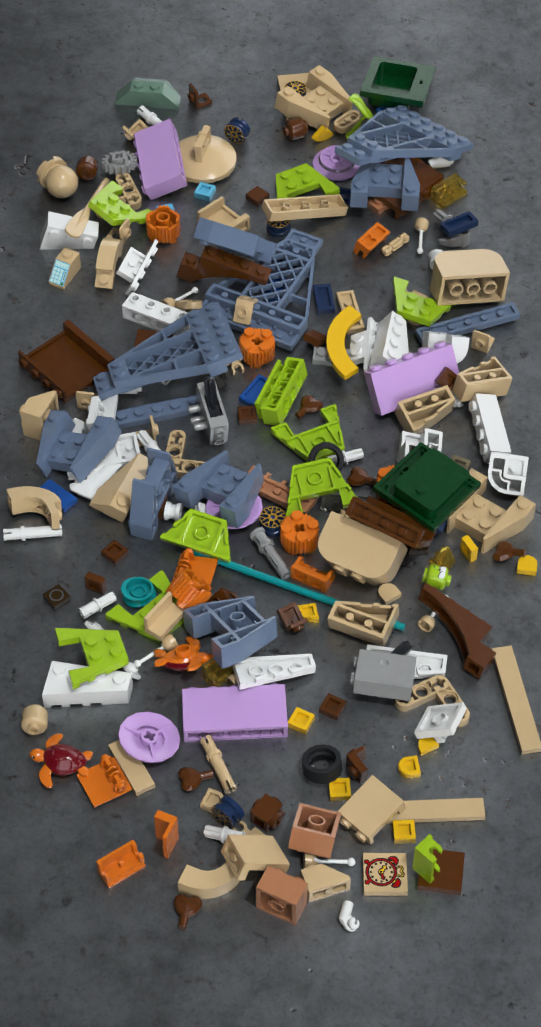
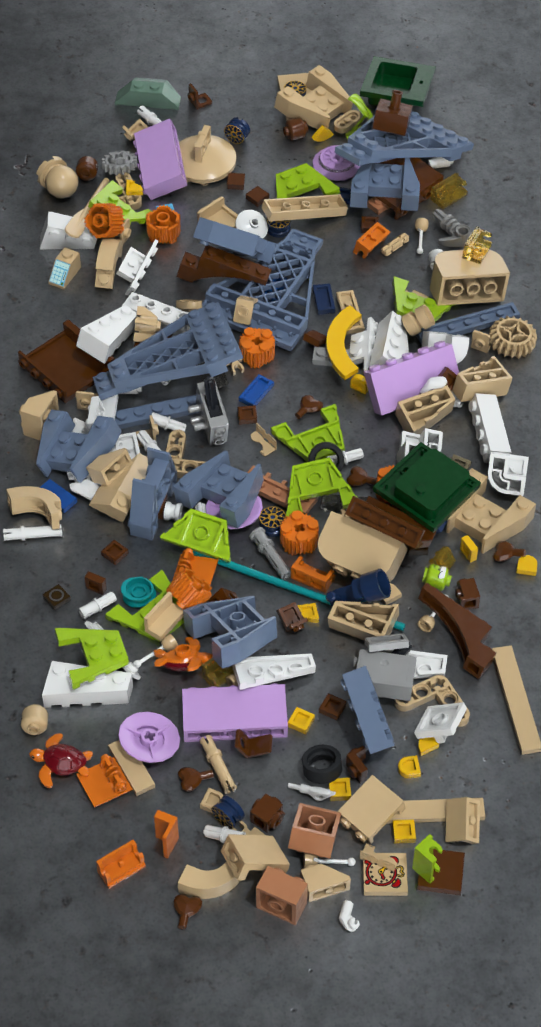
hinge [161,287,198,307] -> none
medium azure tile [194,182,216,202] -> none
lime brick [254,357,308,426] -> none
dark blue tile [440,211,478,237] -> none
none -> white wedge [76,305,138,364]
none -> orange brick [84,203,124,238]
none -> tan slope [86,448,133,486]
none -> yellow tile [126,179,143,195]
none -> tan brick [133,306,161,342]
none -> white axle [149,412,187,432]
none -> reddish brown tile [227,173,245,190]
none -> white dish [235,210,268,238]
none -> reddish brown bracket [235,729,273,758]
none -> tan piece [251,423,277,457]
none -> white hand [288,783,336,801]
none -> dark blue piece [326,569,391,607]
none -> sand blue wedge [340,666,395,754]
none -> yellow tile [350,374,368,395]
none -> tan piece [360,843,397,872]
none -> reddish brown tile [361,216,379,233]
none -> light grey tile [365,633,409,652]
none -> reddish brown brick [372,90,413,136]
none -> tan wheel [402,304,435,336]
none -> white arm [420,376,447,393]
none -> tan panel [445,797,480,844]
none -> reddish brown brick [455,578,480,610]
none -> clear yellow hinge [462,226,493,264]
none -> tan gear [489,316,537,359]

